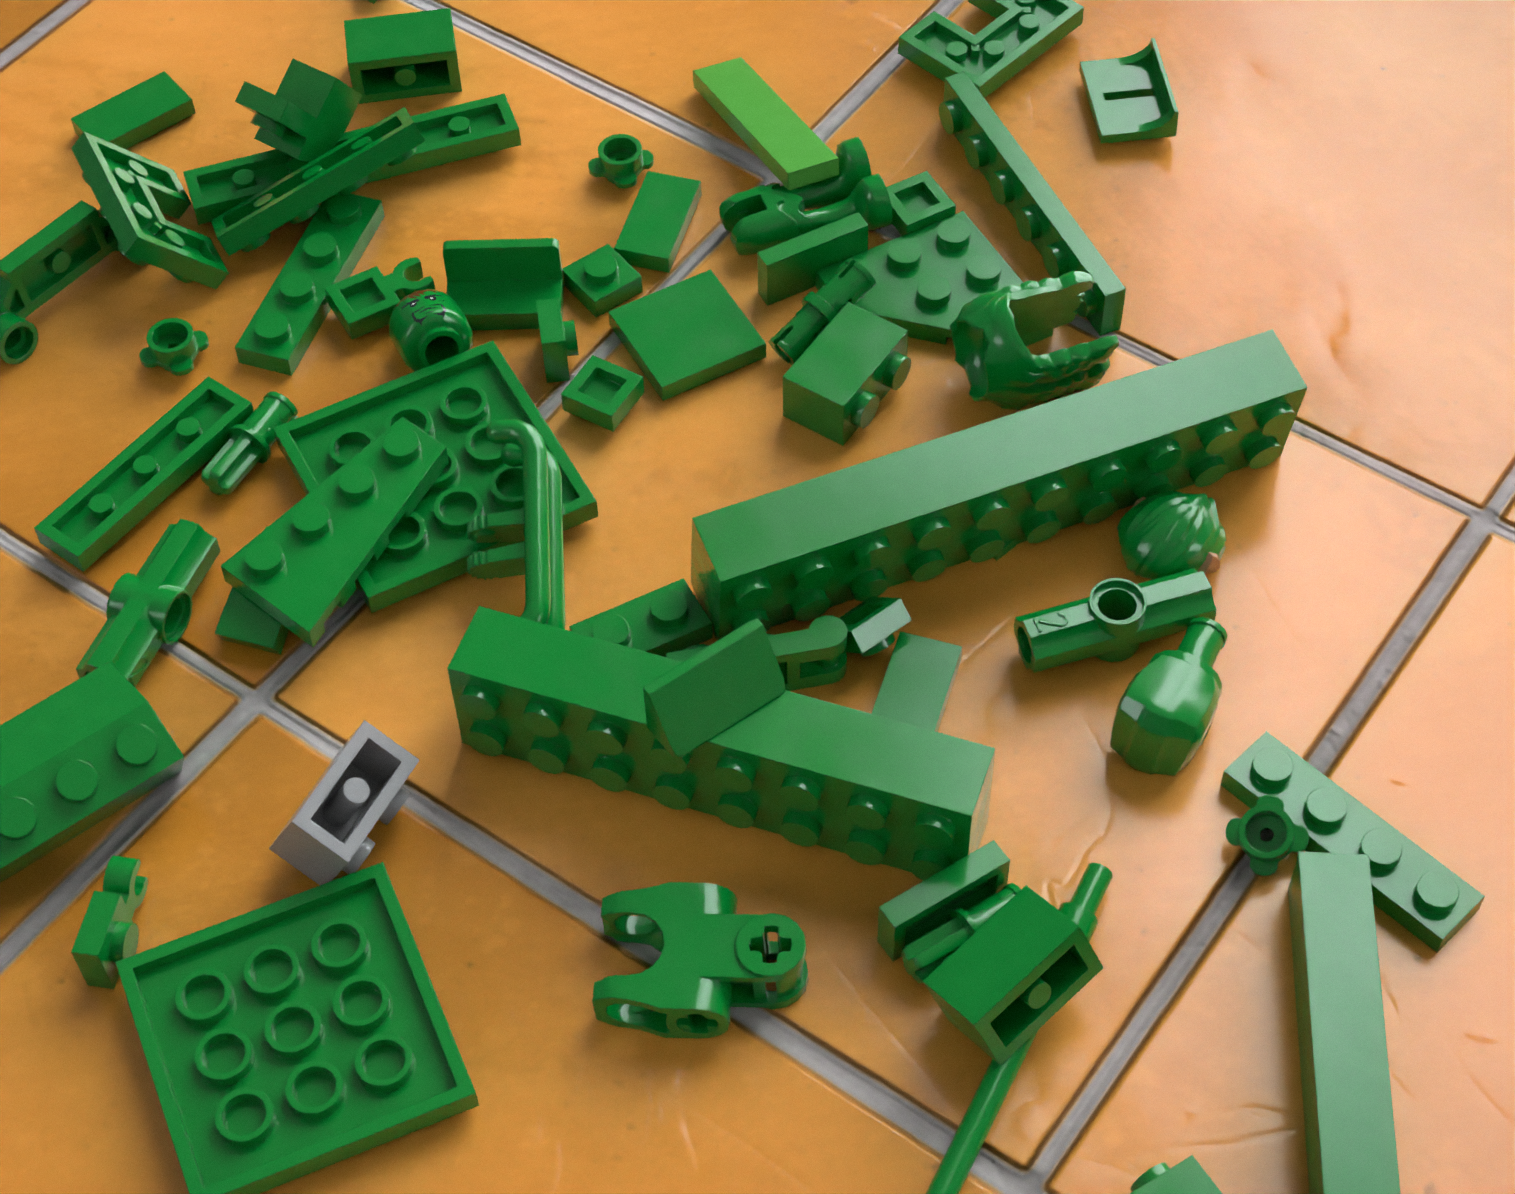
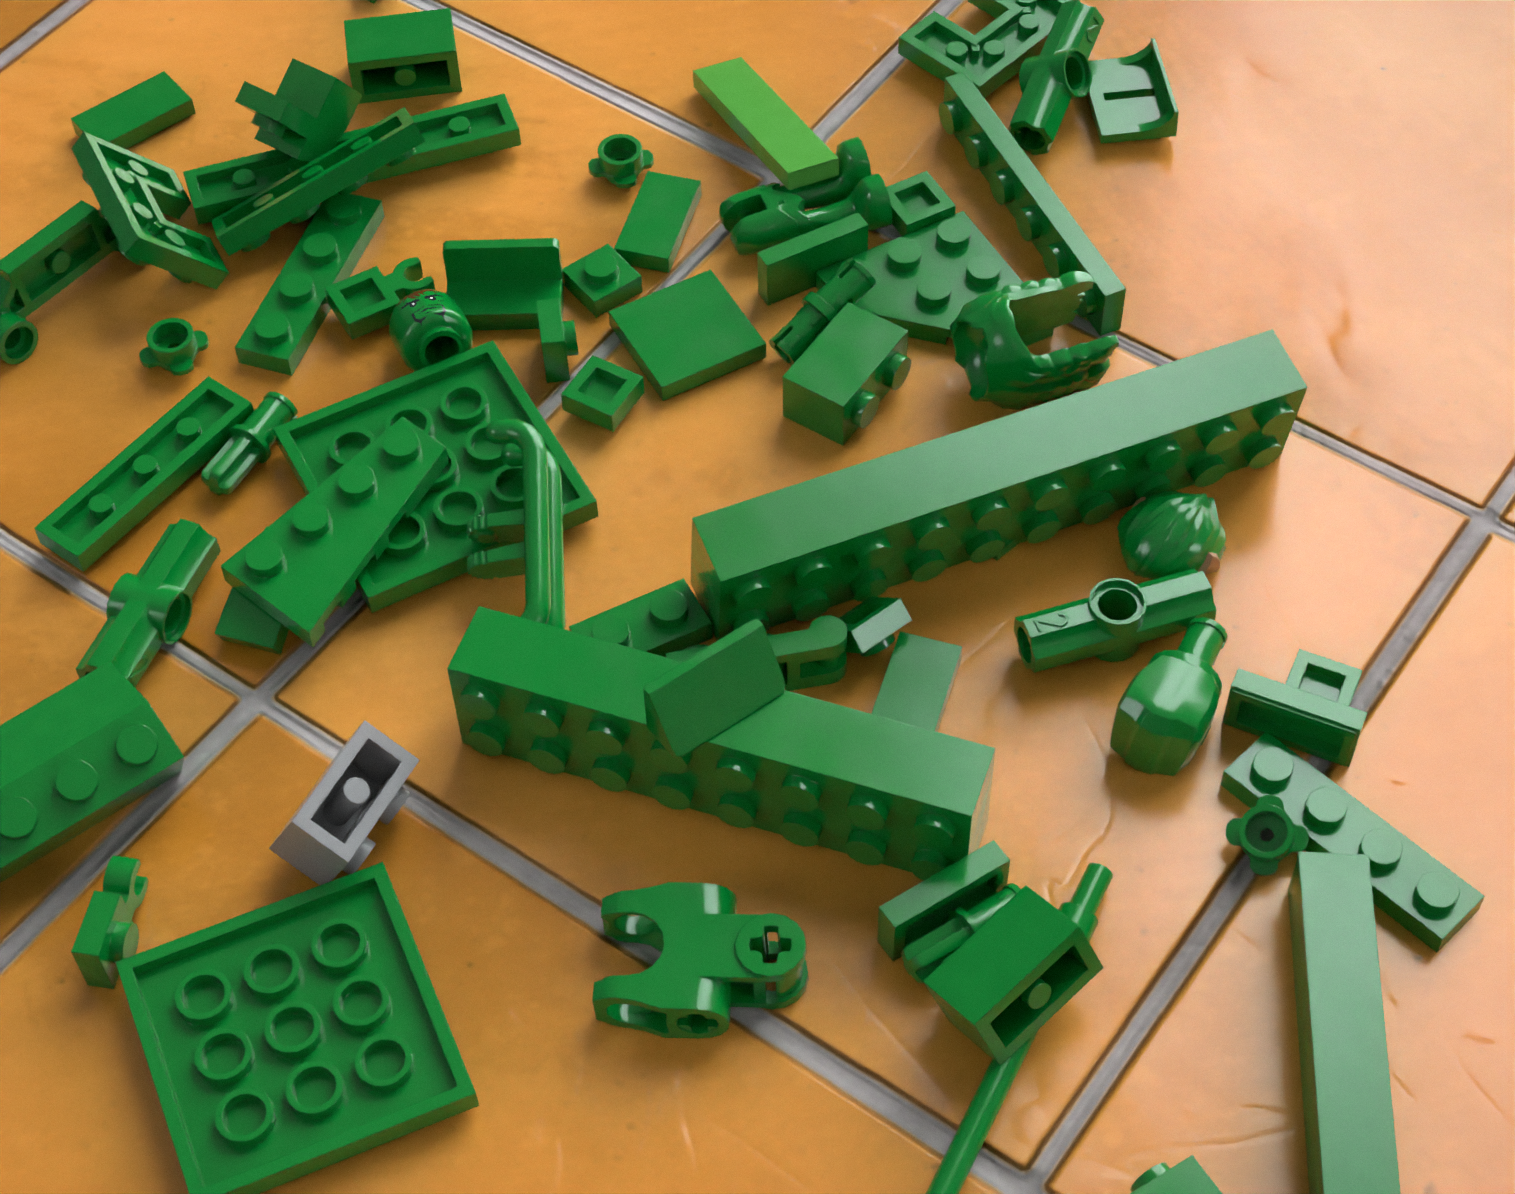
none -> green piece [1008,0,1104,155]
none -> green tile [1222,668,1368,767]
none -> plate [1285,649,1363,706]

